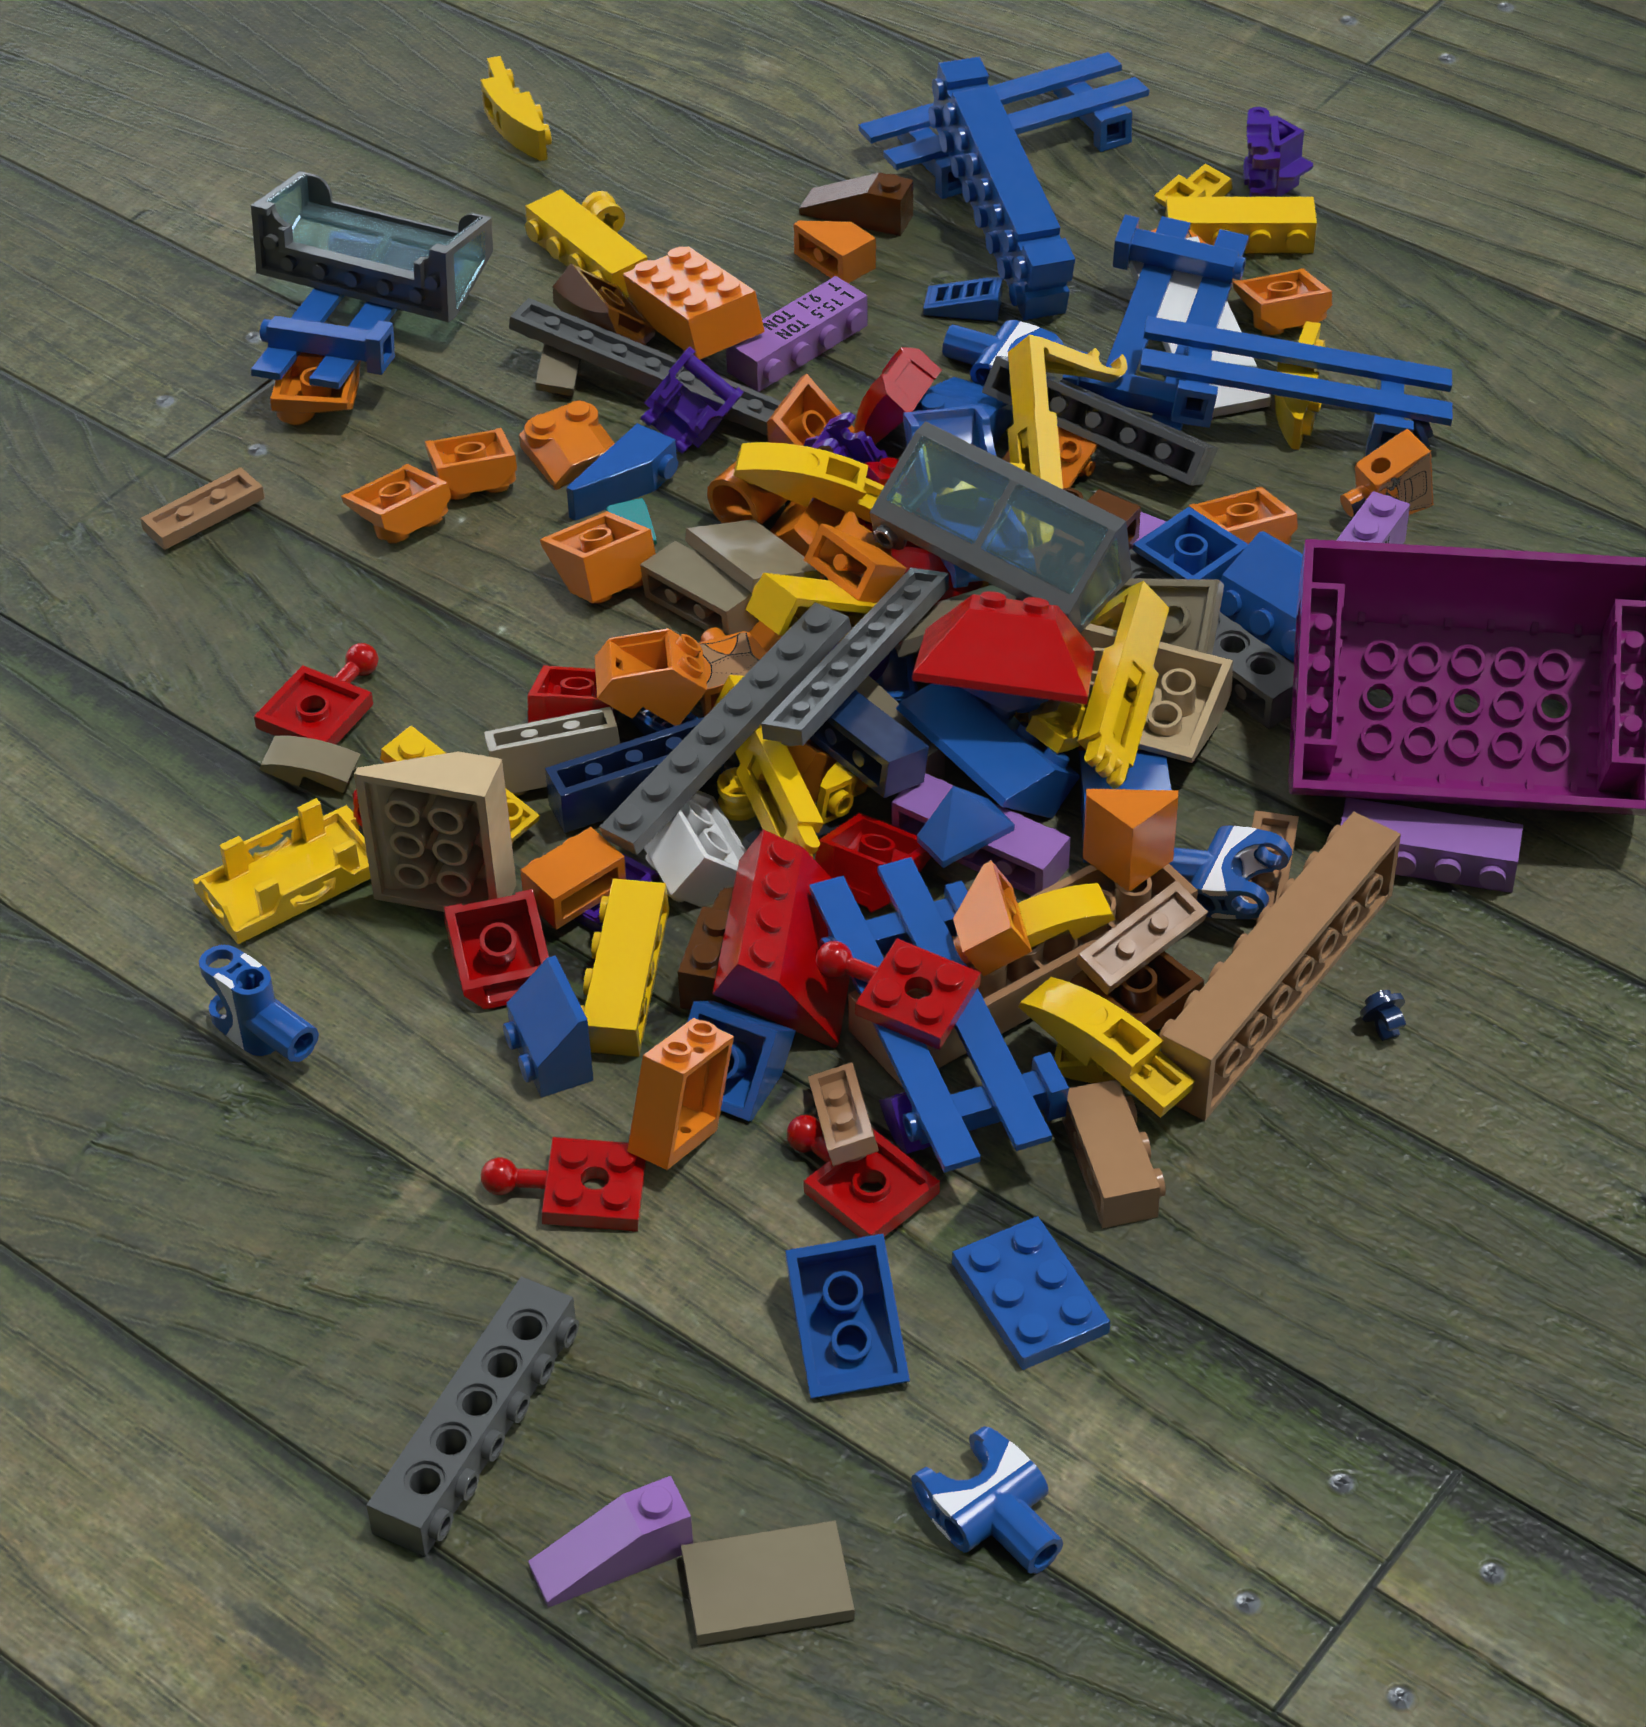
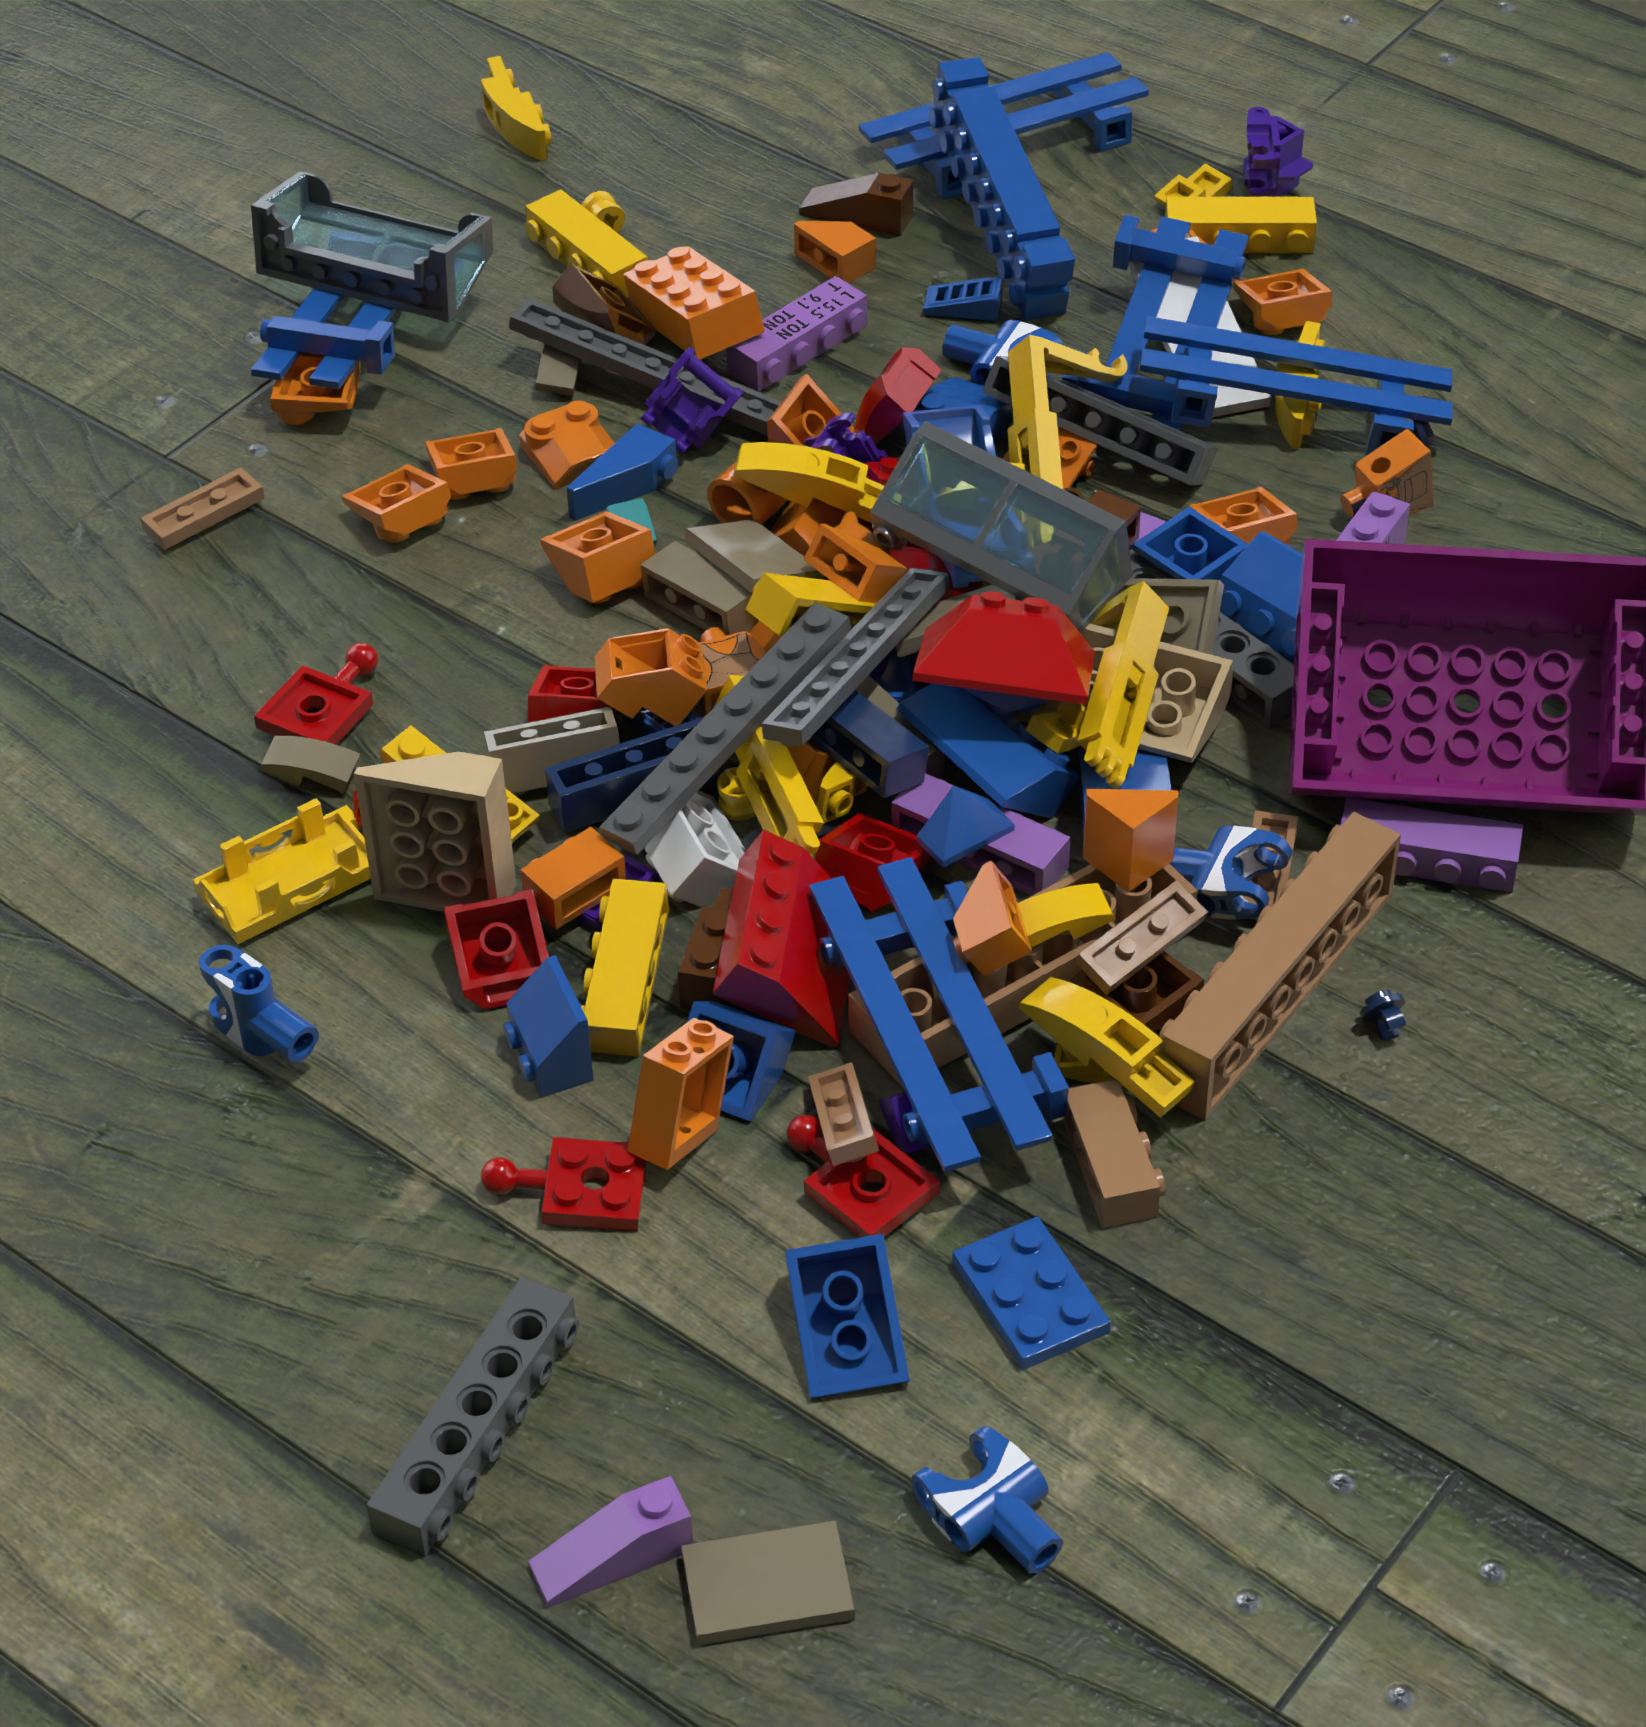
red plate [816,939,981,1050] -> none

